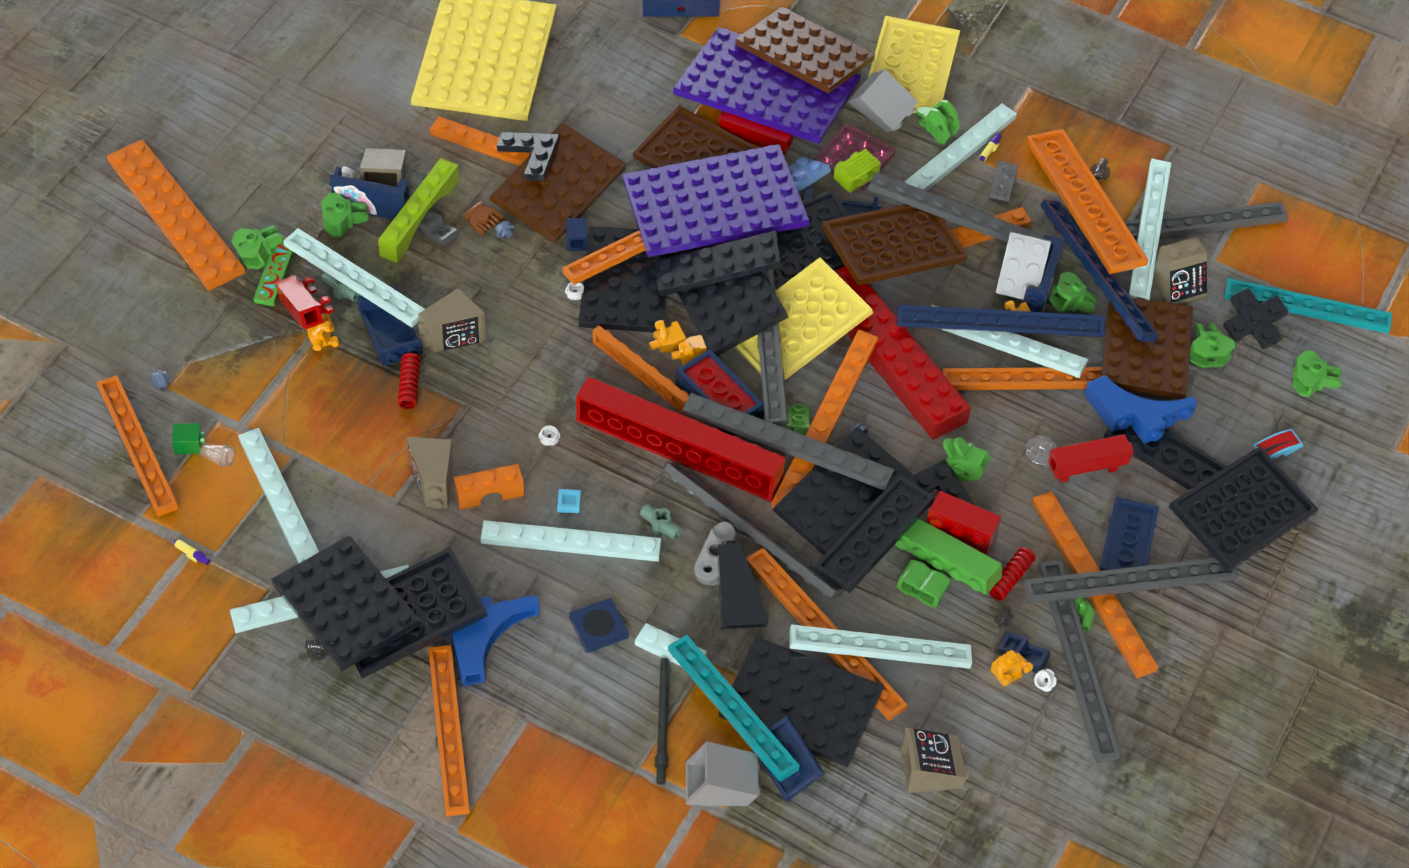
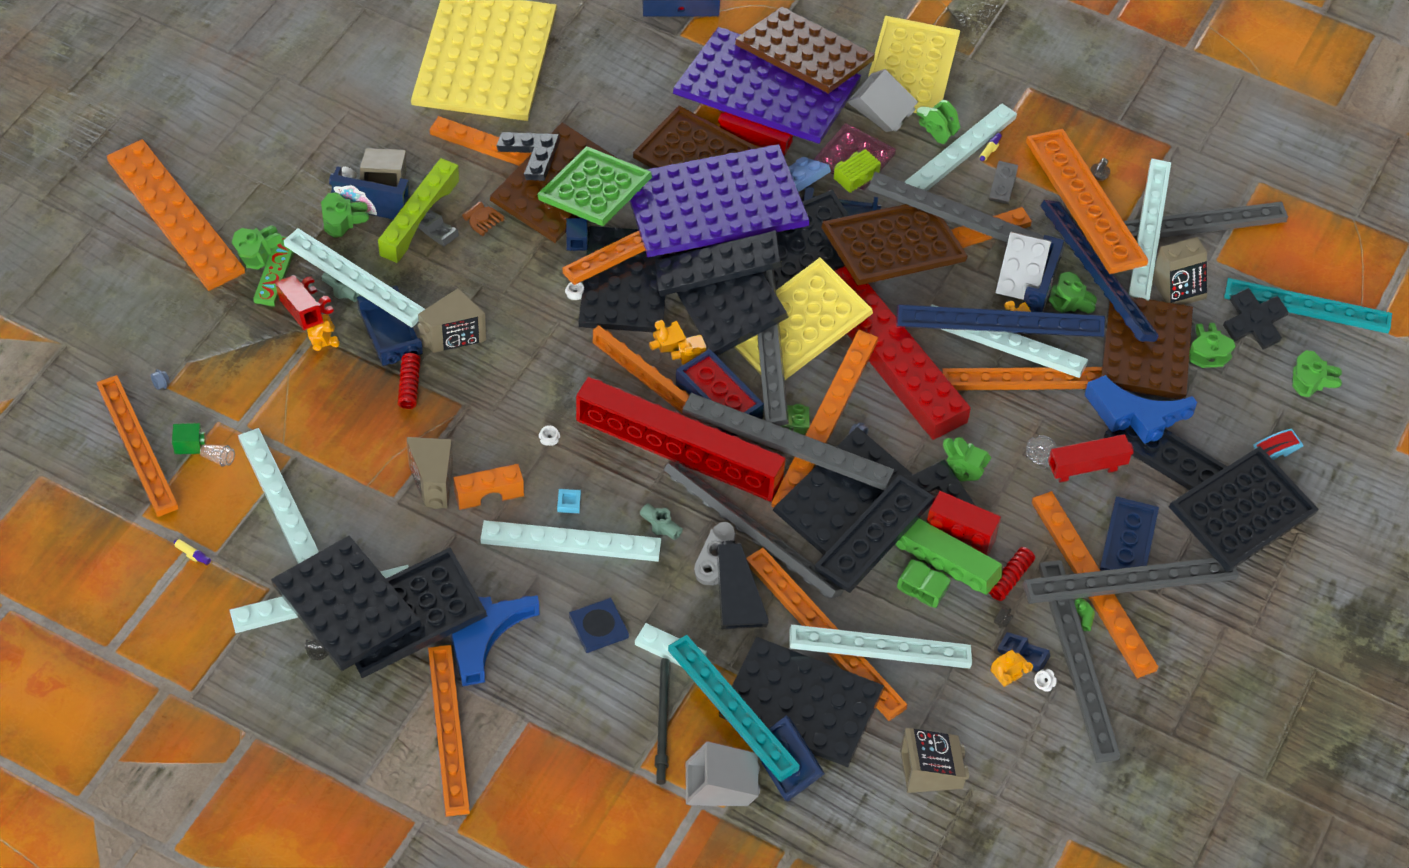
sand blue plate [495,221,515,239] -> none
none -> bright green plate [537,146,652,226]

